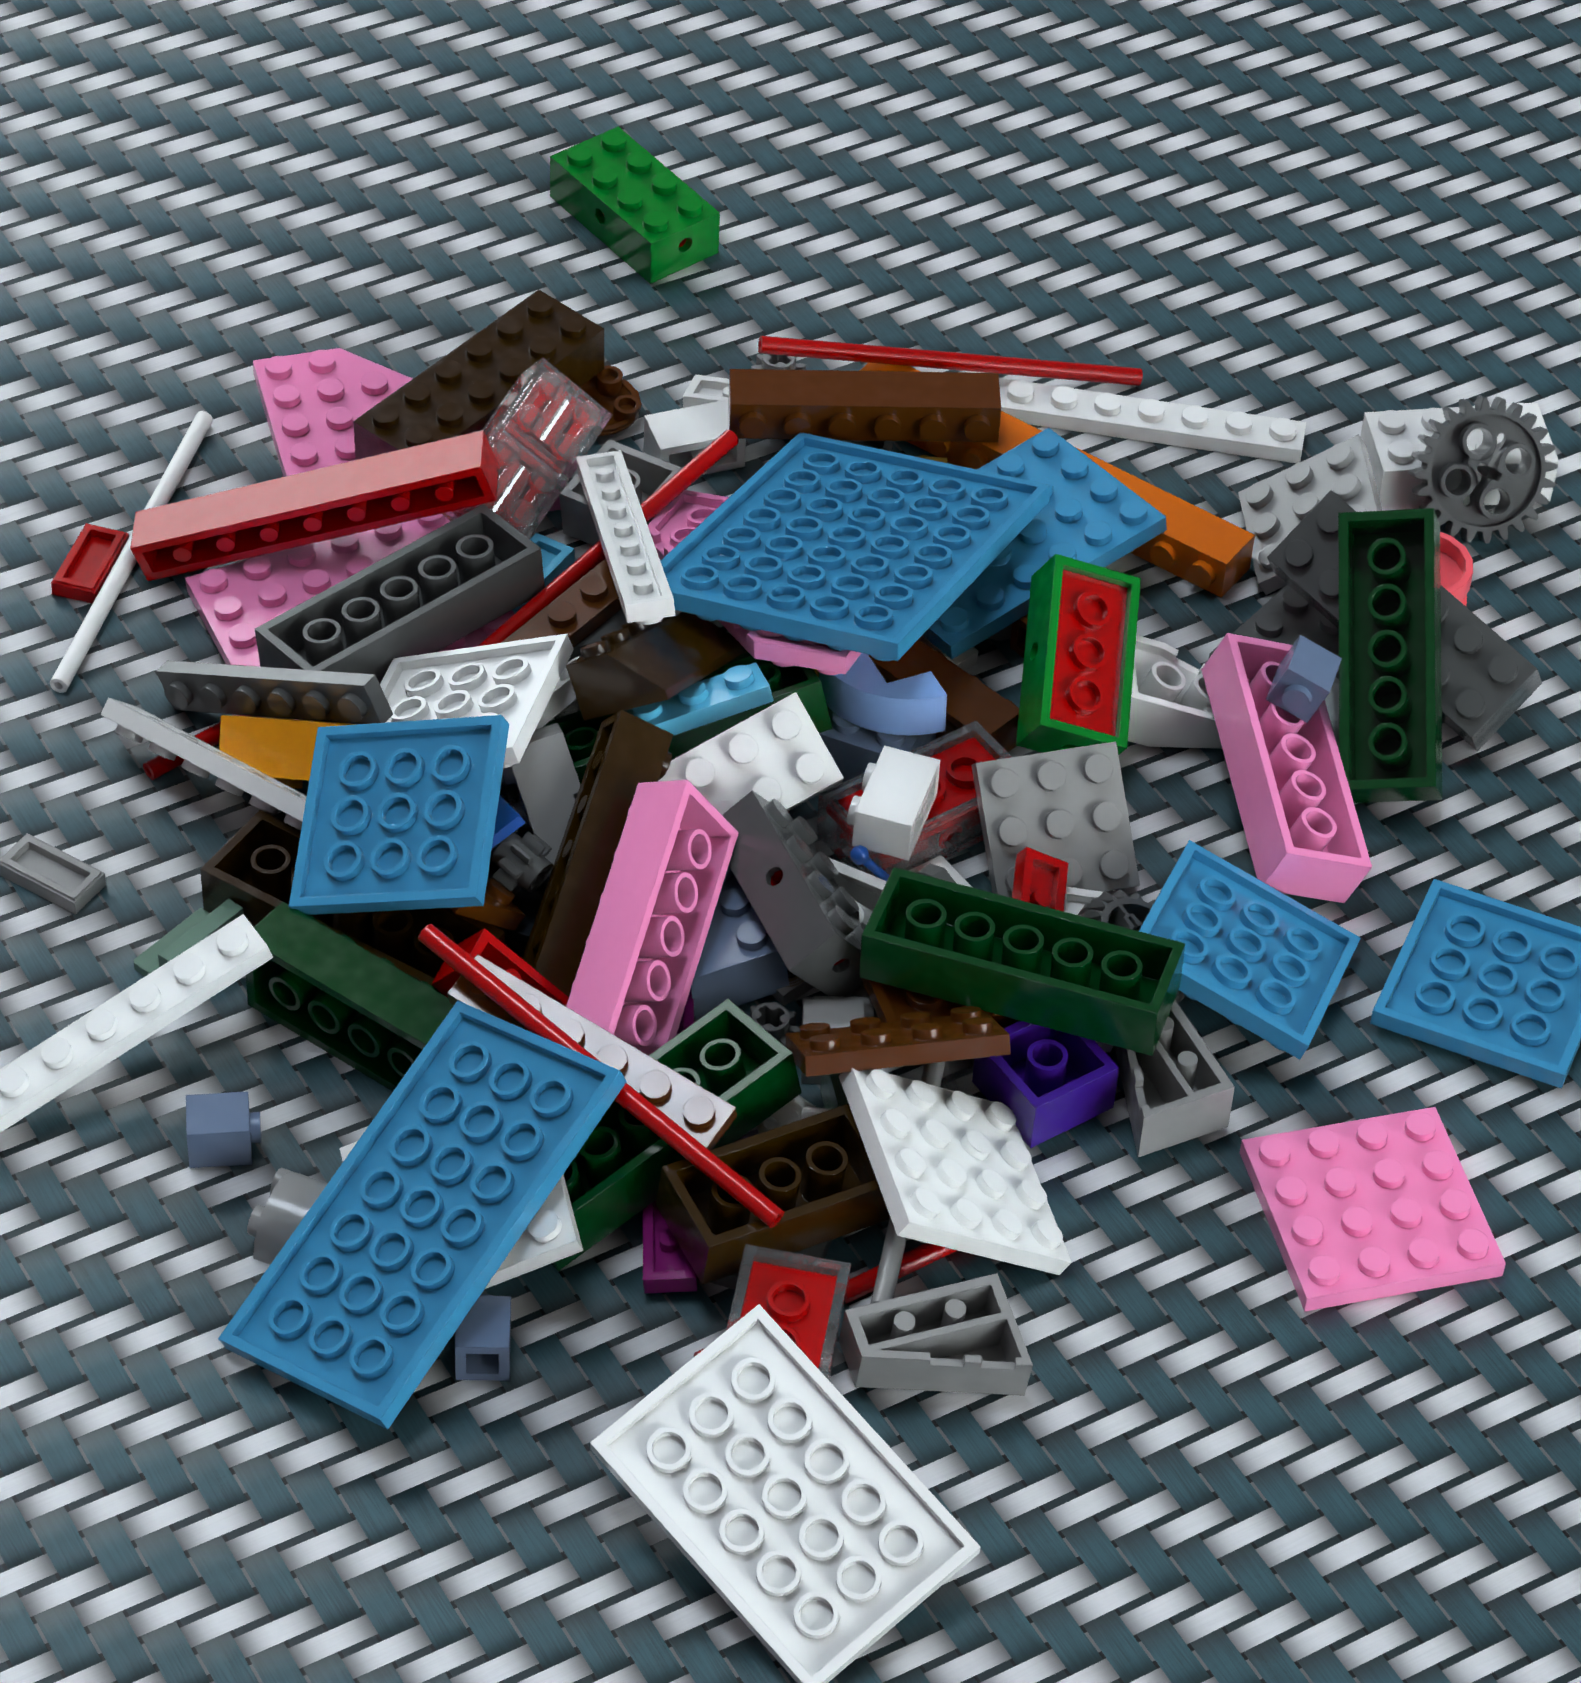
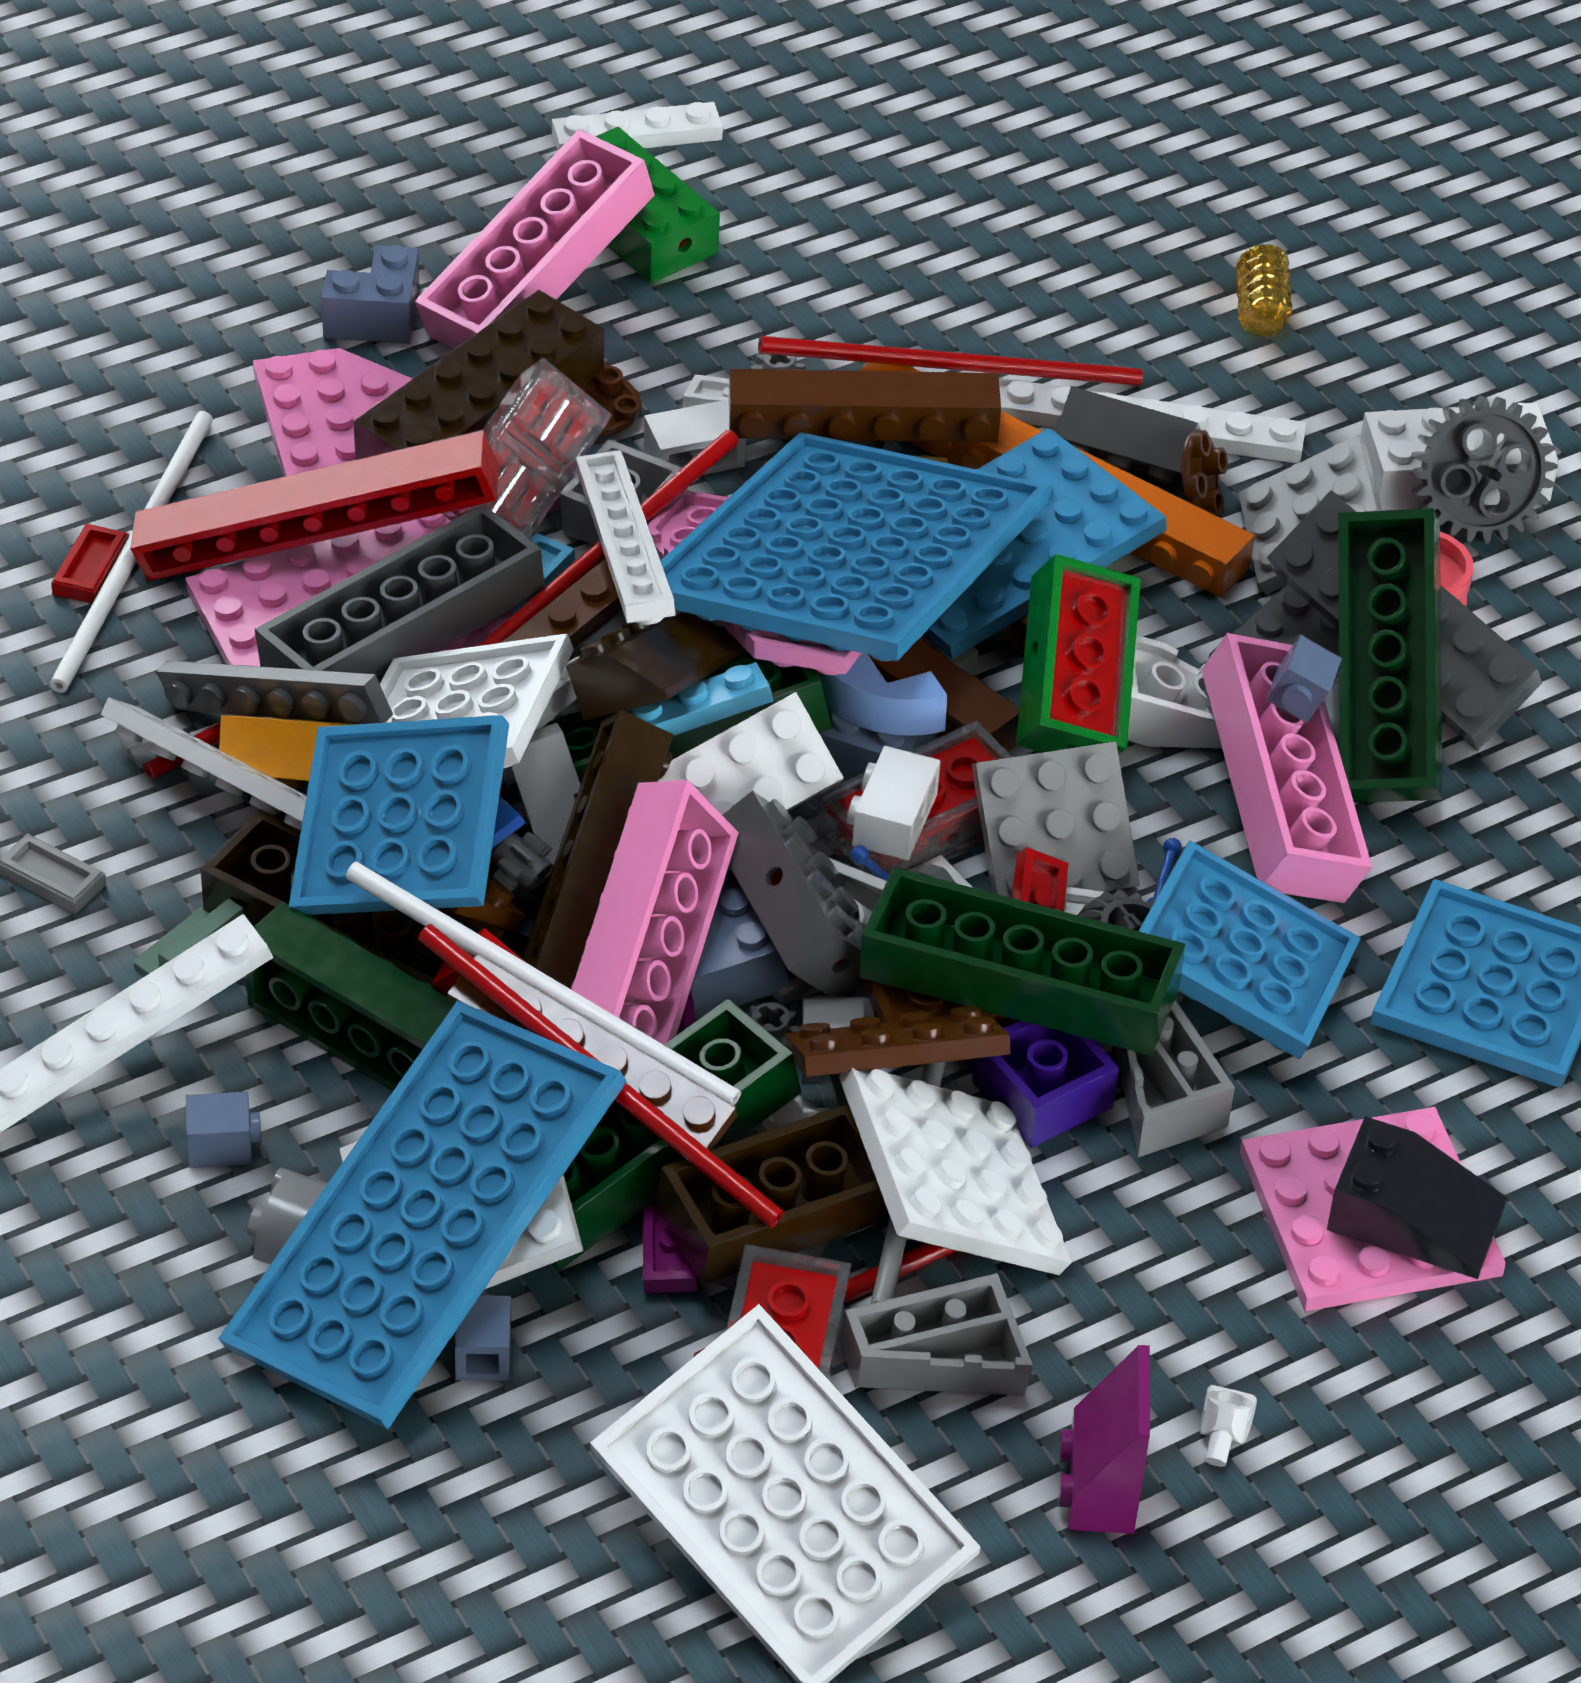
none -> sand blue brick [321,245,420,344]
none -> white piece [346,862,741,1106]
none -> bright pink brick [415,129,655,349]
none -> white plate [552,102,723,150]
none -> dark grey brick [1056,386,1201,485]
none -> magenta slope [1058,1345,1150,1534]
none -> blue hinge [1147,838,1182,903]
none -> reddish brown dish [1181,429,1228,516]
none -> white piece [1200,1385,1257,1467]
none -> clear yellow piece [1235,244,1293,337]
none -> black slope [1327,1116,1508,1279]

